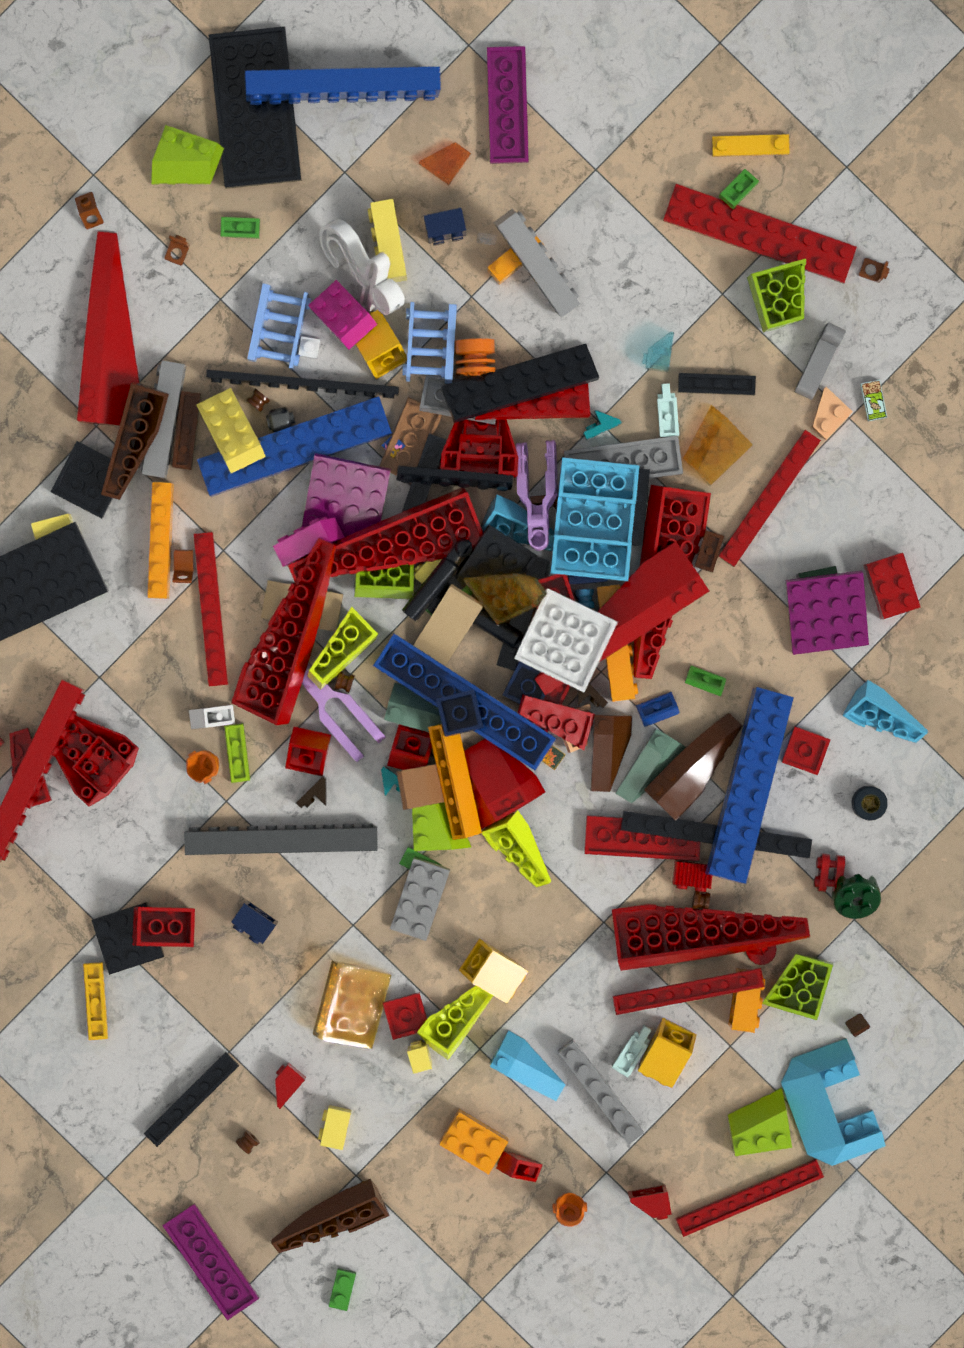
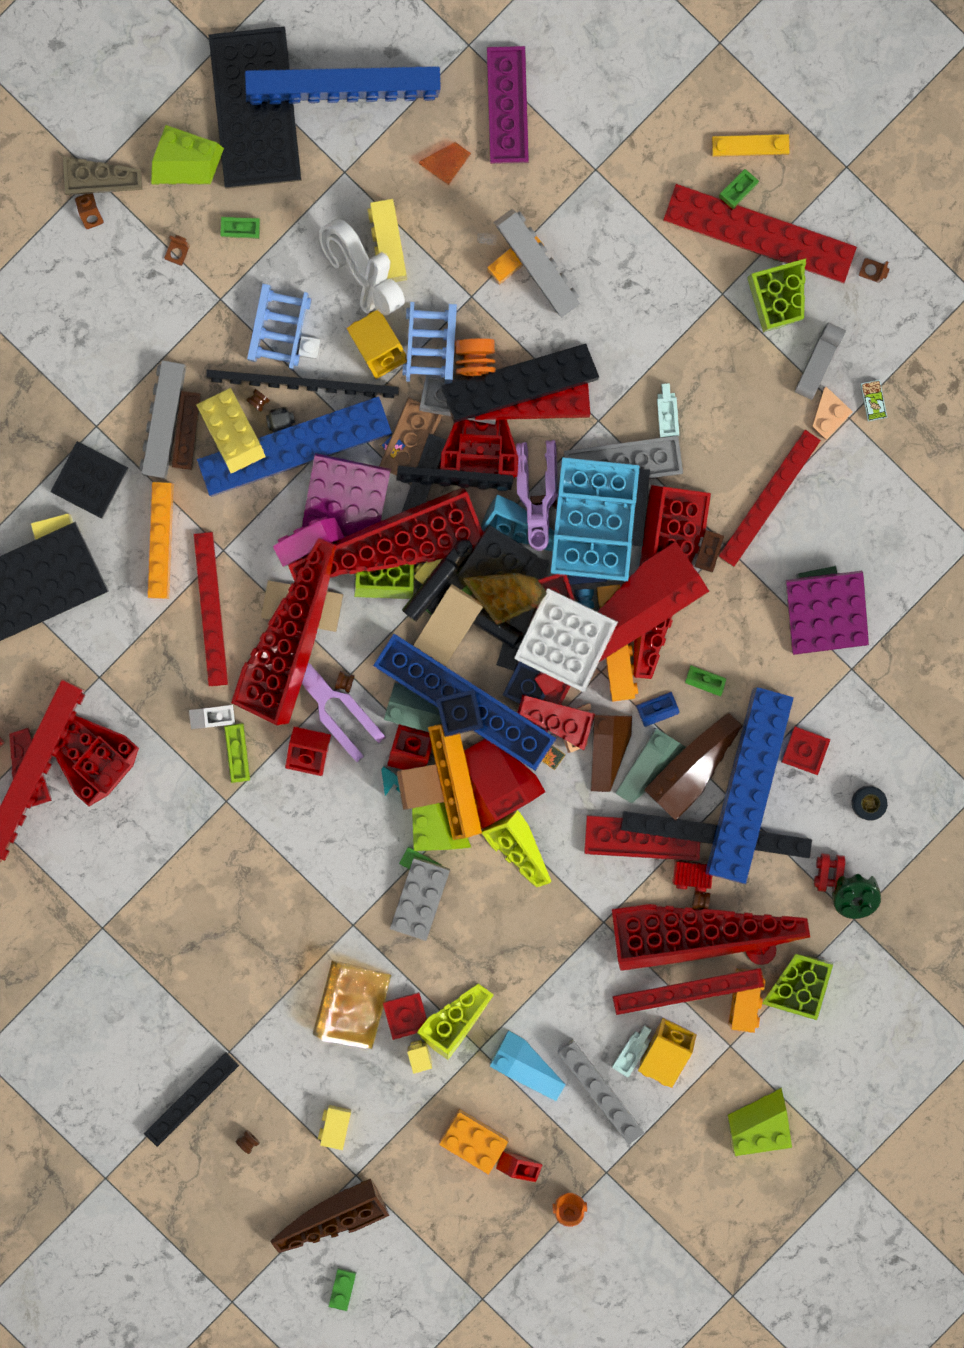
red wedge [77,231,139,426] -> none
yellow plate [83,962,108,1040] -> none
black plate [91,902,164,975] -> none
reddish brown wedge [101,382,169,500] -> none
red brick [132,907,195,947] -> none
magenta plate [163,1203,260,1321] -> none
dark orange bracket [172,549,194,583] -> none
dark grey brick [184,823,378,855] -> none
orange cap [186,750,219,784] -> none
dark blue brick [231,900,278,944] -> none
red slope [275,1063,306,1109] -> none
dark brown slope [296,776,327,808] -> none
neon yellow wedge [307,607,378,690] -> none
dark pink brick [308,280,377,350] -> none
dark blue brick [424,208,466,246] -> none
slope [459,938,528,1003] -> none
dark brown slope [578,683,608,708] -> none
teal slope [583,410,622,440] -> none
red slope [628,1185,672,1220] -> none
clear light blue slope [642,332,674,372] -> none
red tile [675,1159,824,1237] -> none
black plate [678,373,756,396] -> none
clear yellow wedge [683,405,753,486] -> none
medium azure slope [781,1038,886,1166] -> none
medium azure wedge [843,680,928,743] -> none
reddish brown slope [845,1013,870,1037] -> none
red brick [864,553,921,619] -> none
none -> dark tan wing [63,156,143,195]

